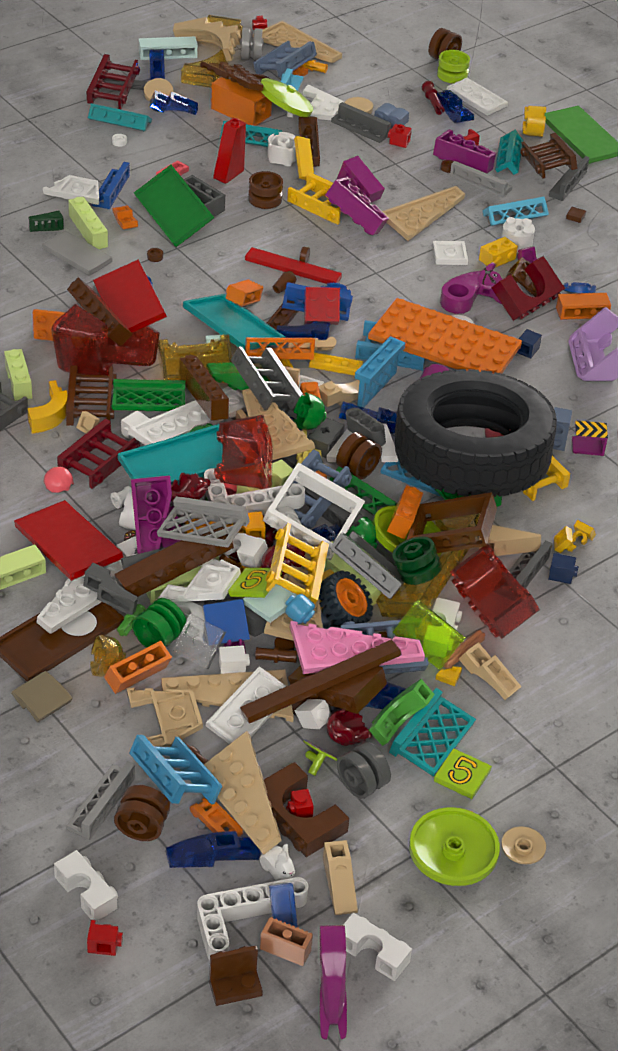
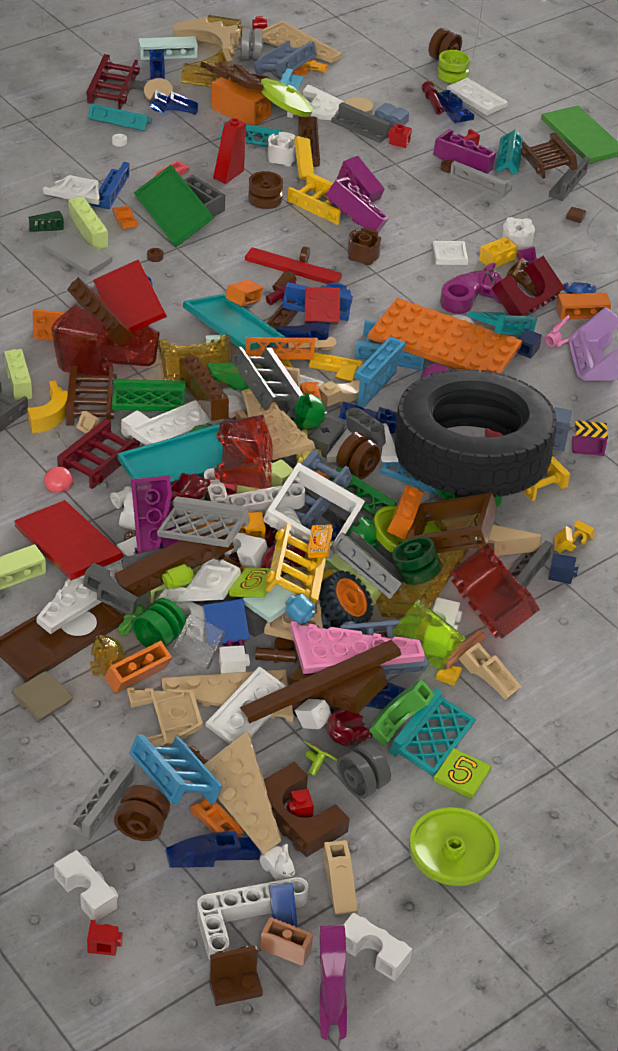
tan wing [382,186,465,241] -> none
medium azure fence [483,196,549,226] -> none
tan dish [501,826,546,864] -> none
yellow brick [522,105,546,137] -> none
none -> lime brick [162,564,194,590]
none -> dark red pin [265,280,296,305]
none -> light orange tile [307,525,333,558]
none -> yellow tile [335,364,358,382]
none -> reddish brown brick [347,228,381,265]
none -> teal fence [467,311,538,334]
none -> bright pink plant [544,315,570,347]

